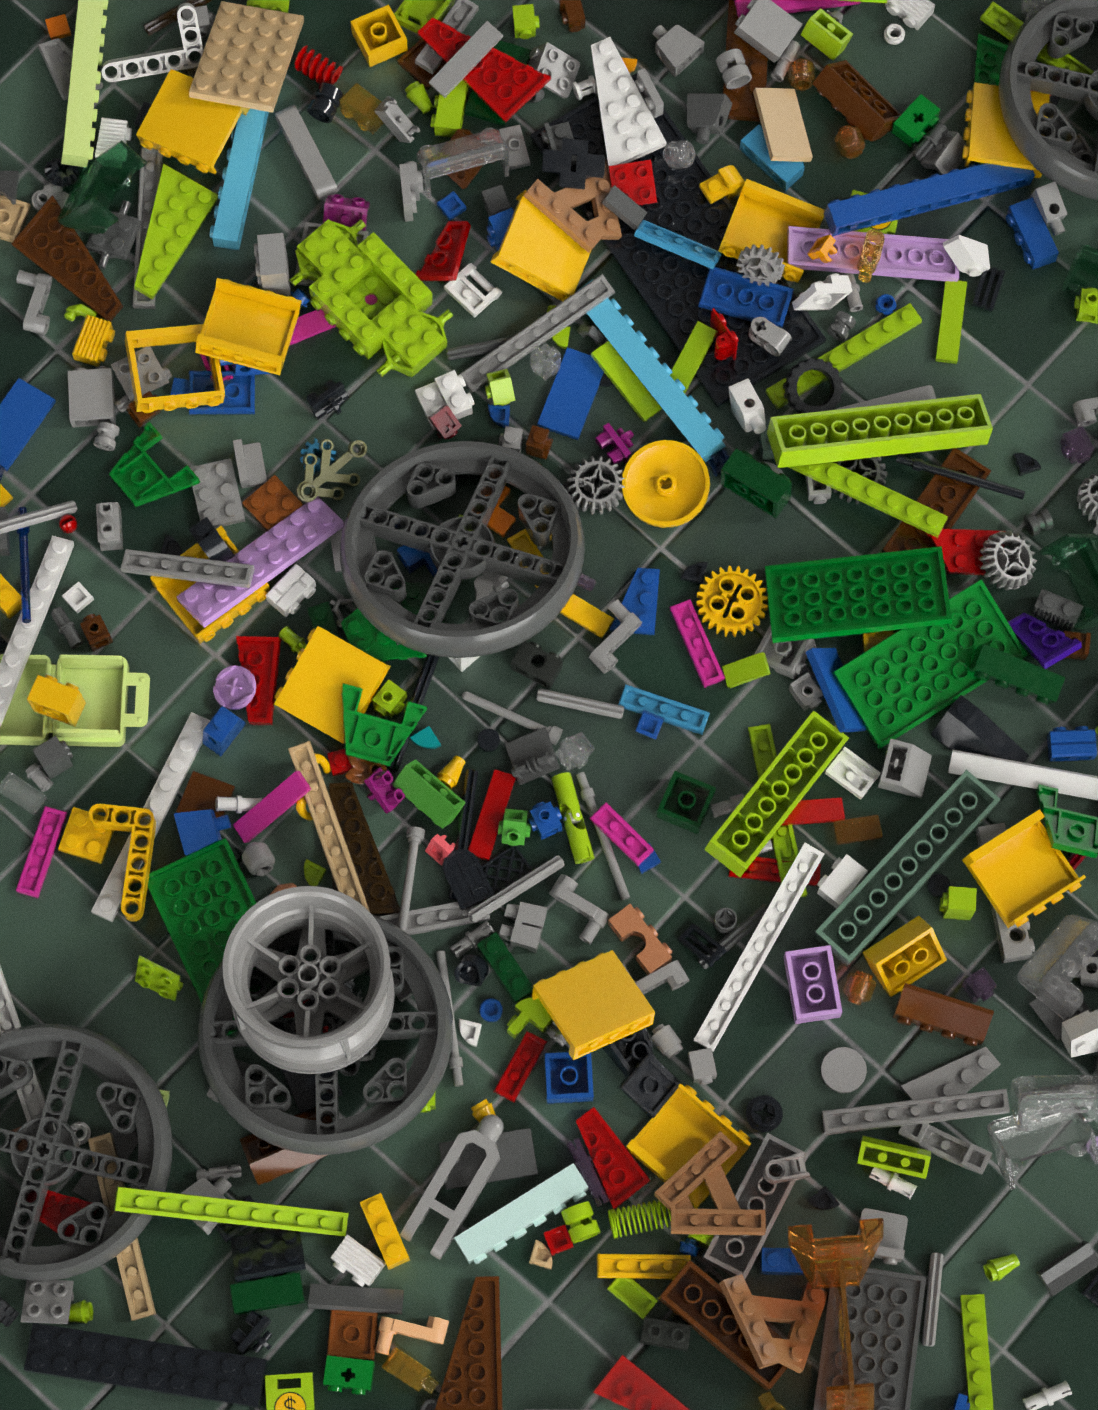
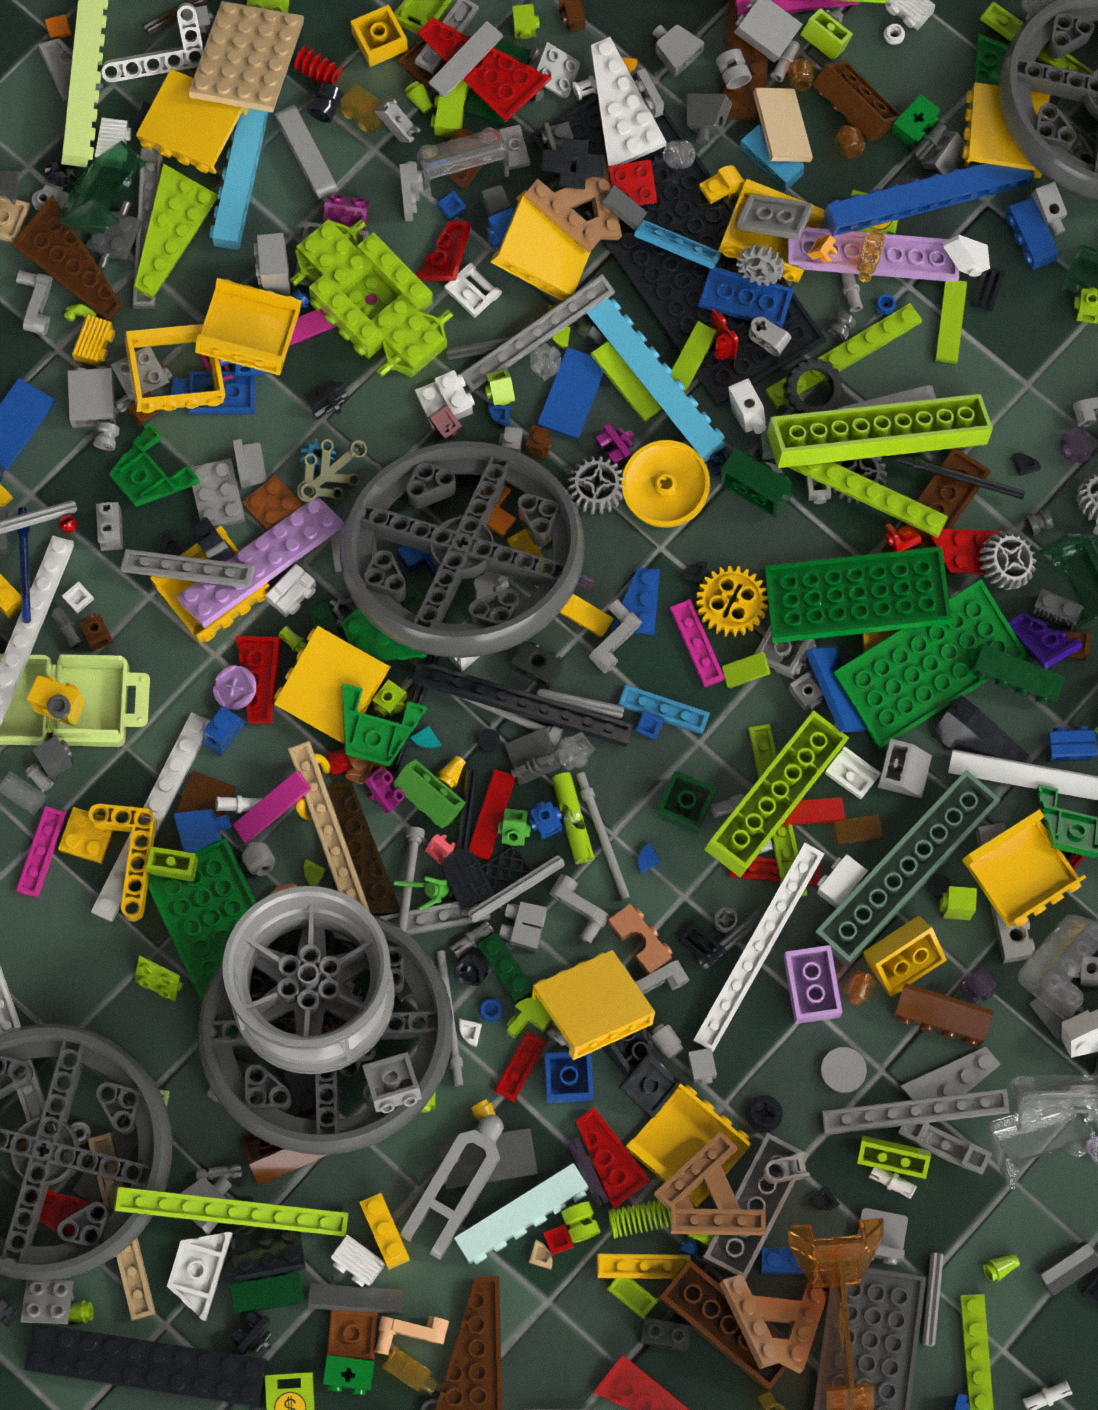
dark pink tile [590,803,654,866] -> none
white plate [792,273,852,310] -> none
none -> dark grey tile [47,695,71,719]
none -> lime brick [146,847,198,882]
none -> white wing [167,1232,233,1321]
none -> light grey plate [362,1052,422,1113]
none -> bright green plant [393,876,448,911]
none -> black plate [412,660,633,747]
none -> light grey plate [737,193,813,240]
none -> red bracket [885,523,922,552]

